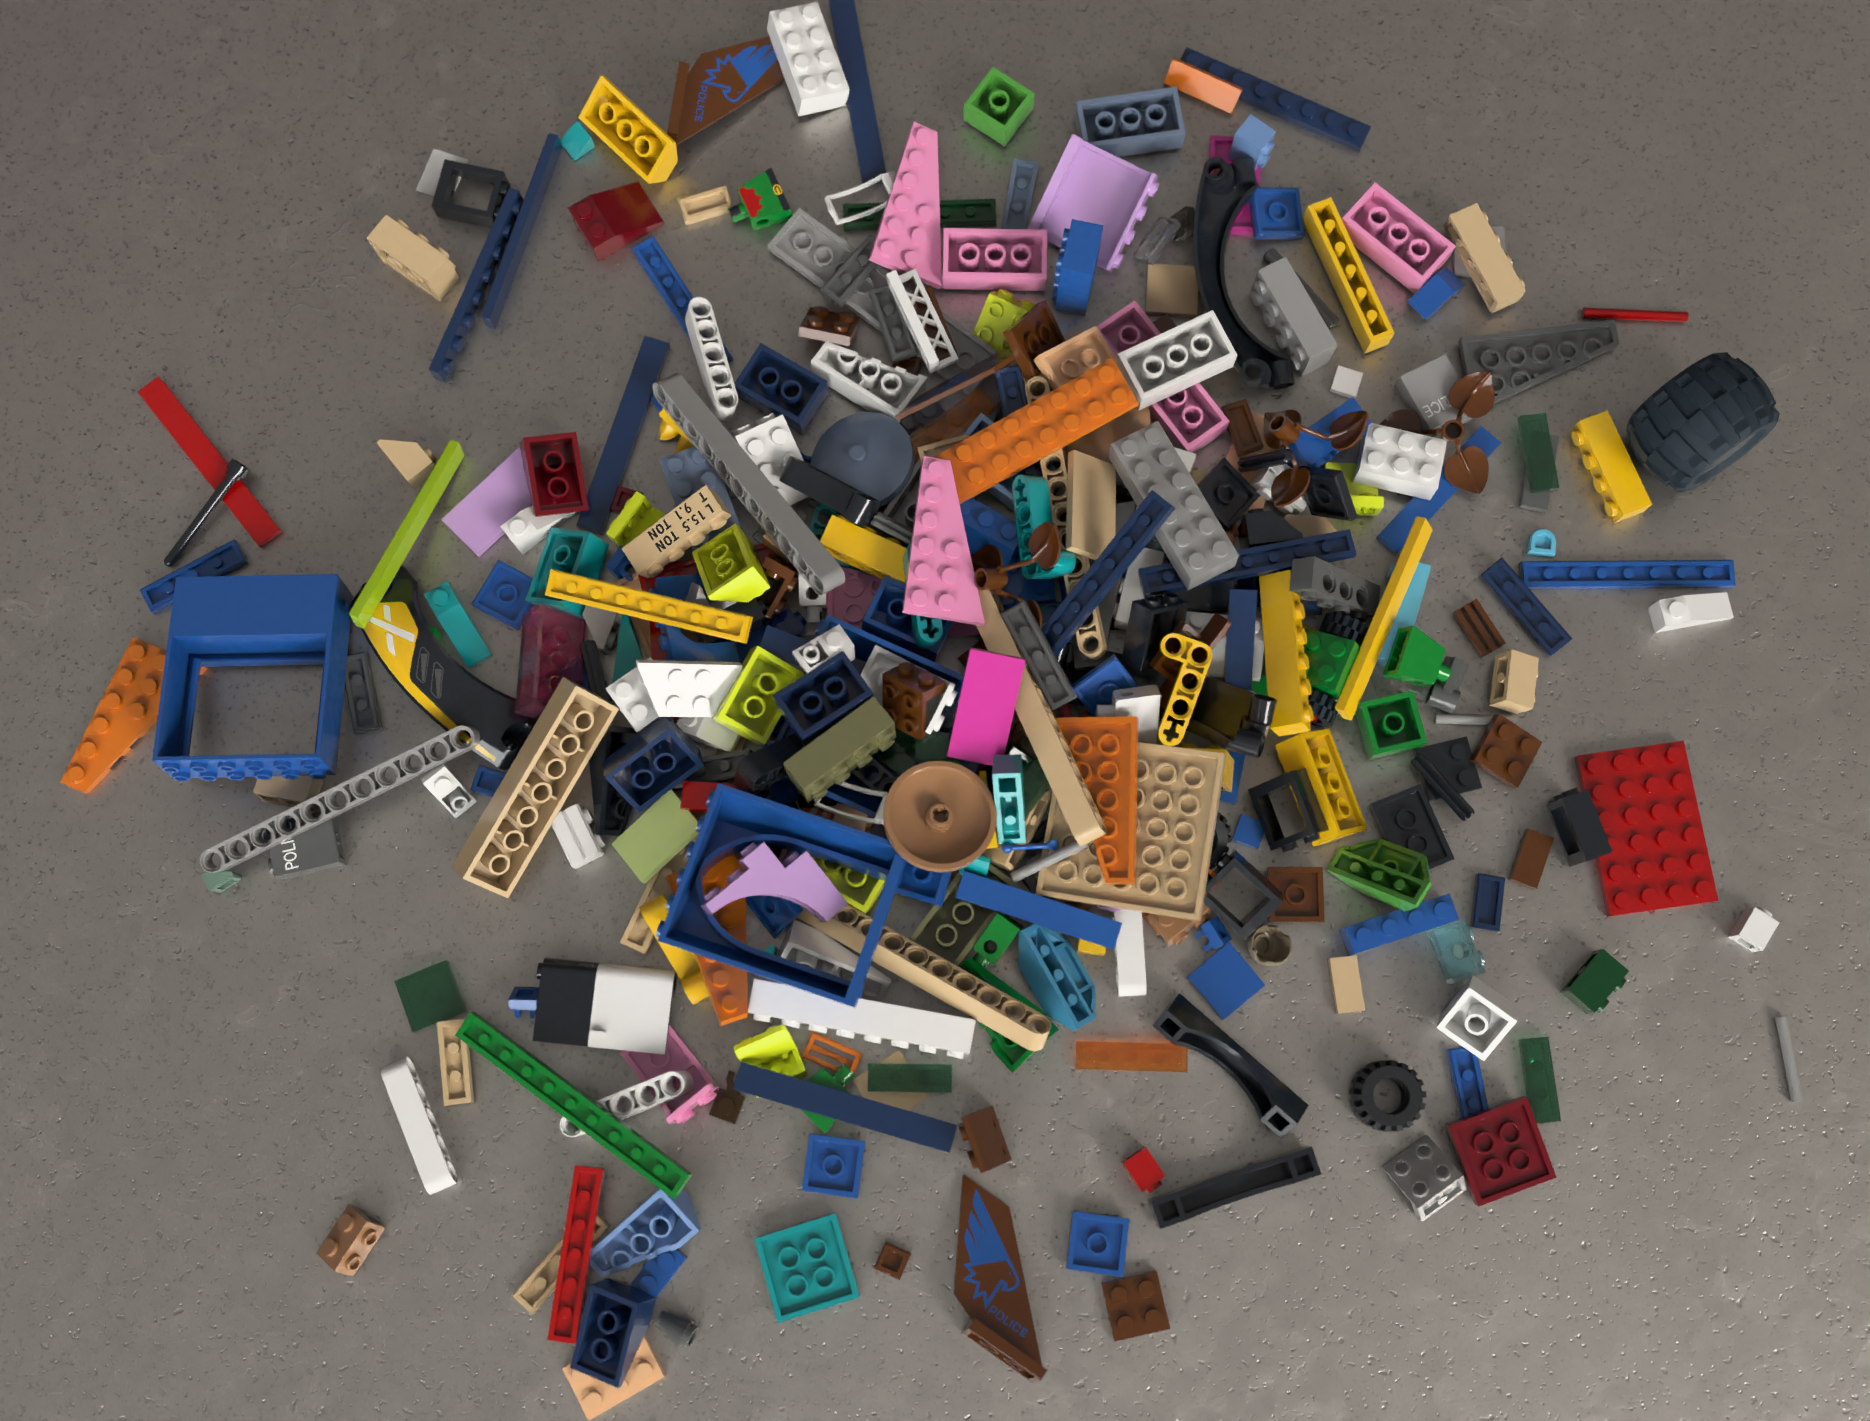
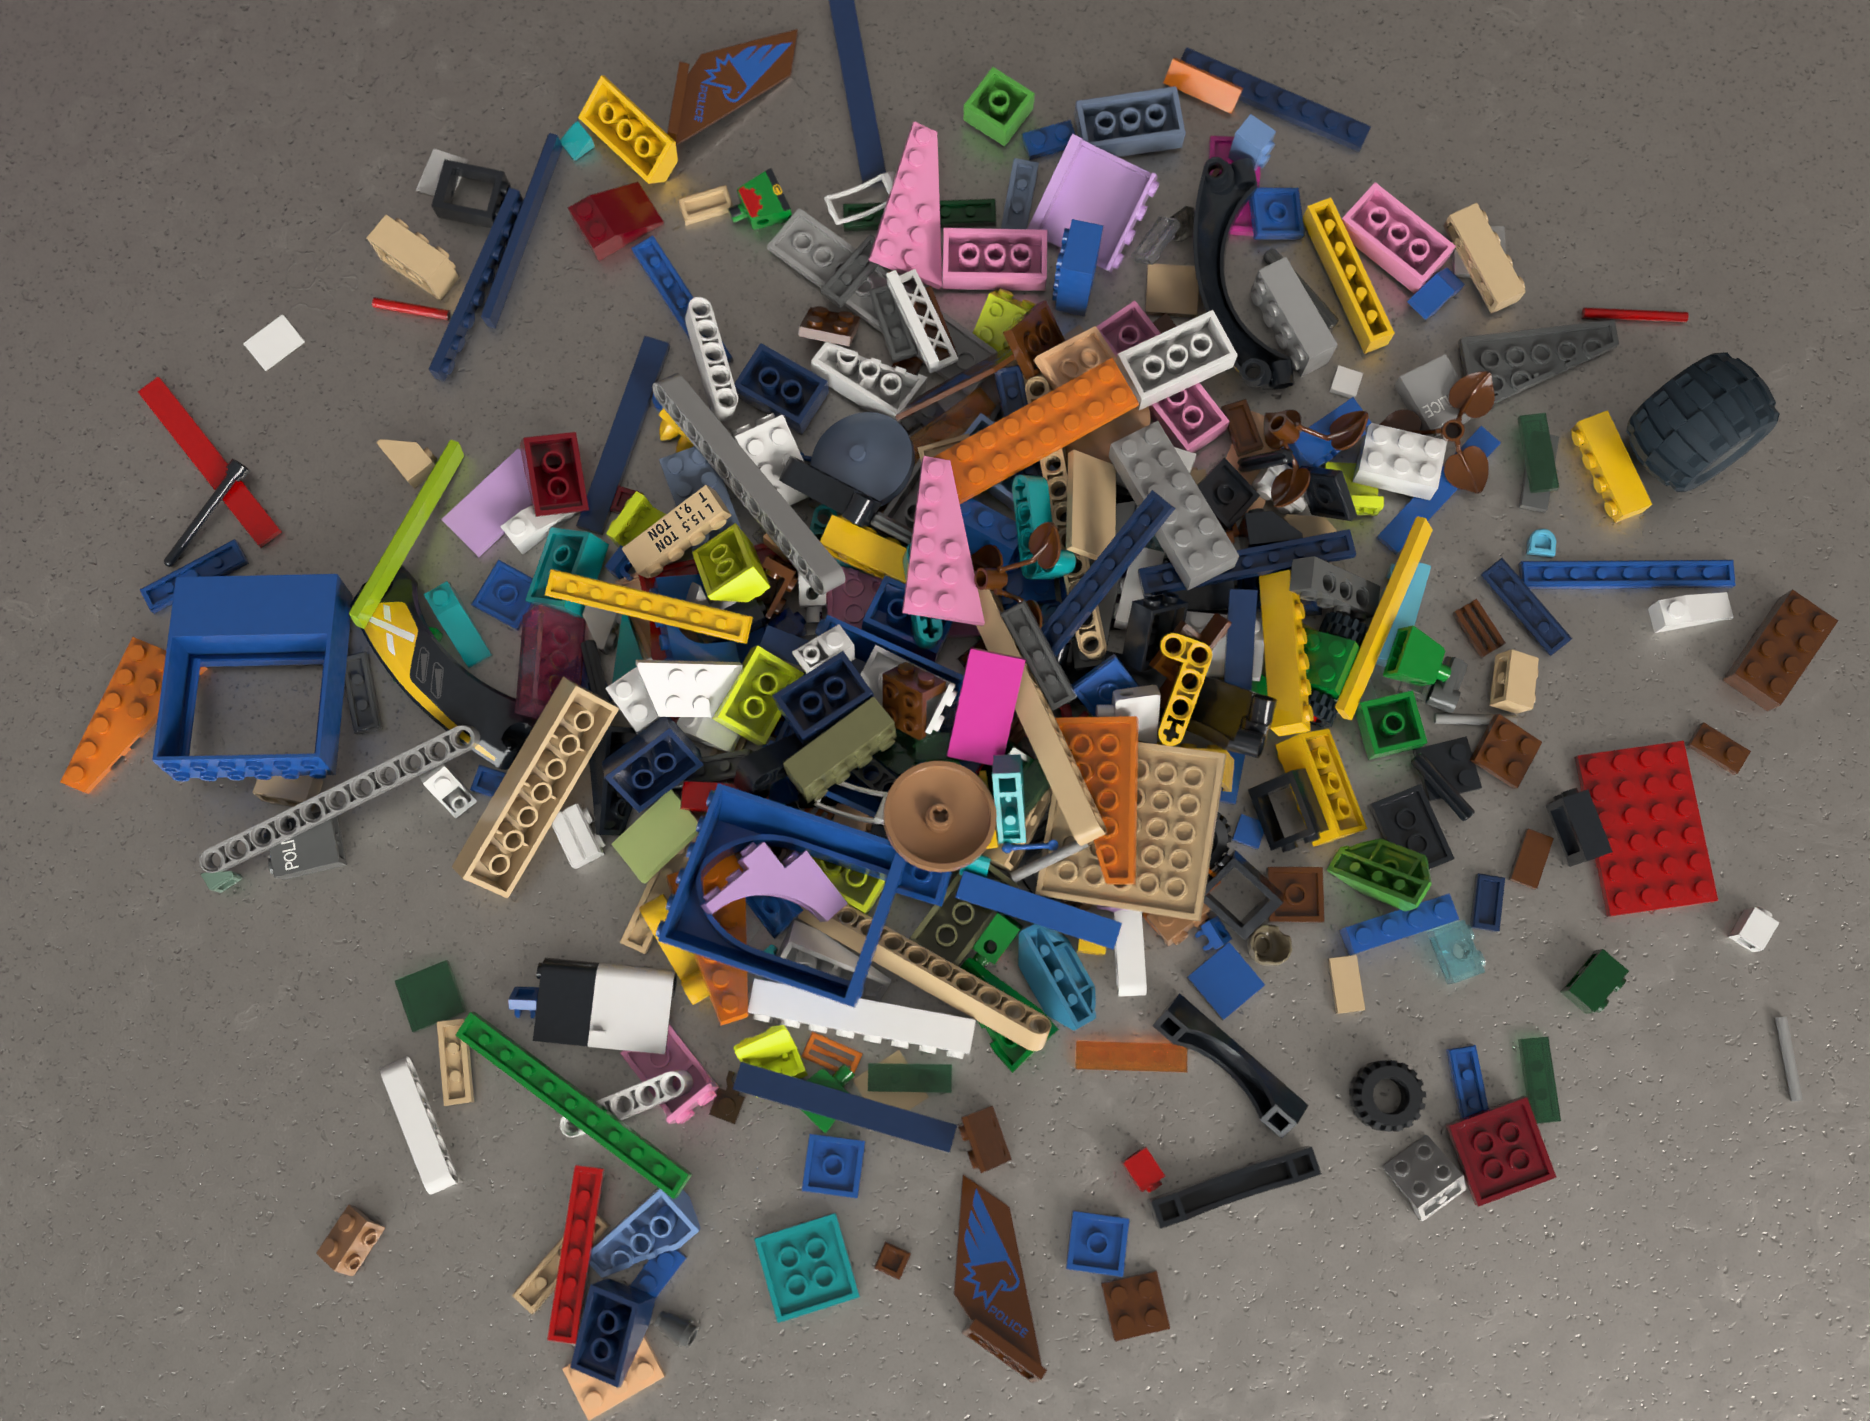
white brick [767,2,850,116] -> none
white brick [1436,975,1520,1061] -> none
none -> white sticker [243,314,305,371]
none -> red bar [372,297,451,320]
none -> blue plate [1022,120,1076,161]
none -> reddish brown plate [1687,722,1751,775]
none -> reddish brown brick [1723,589,1838,712]

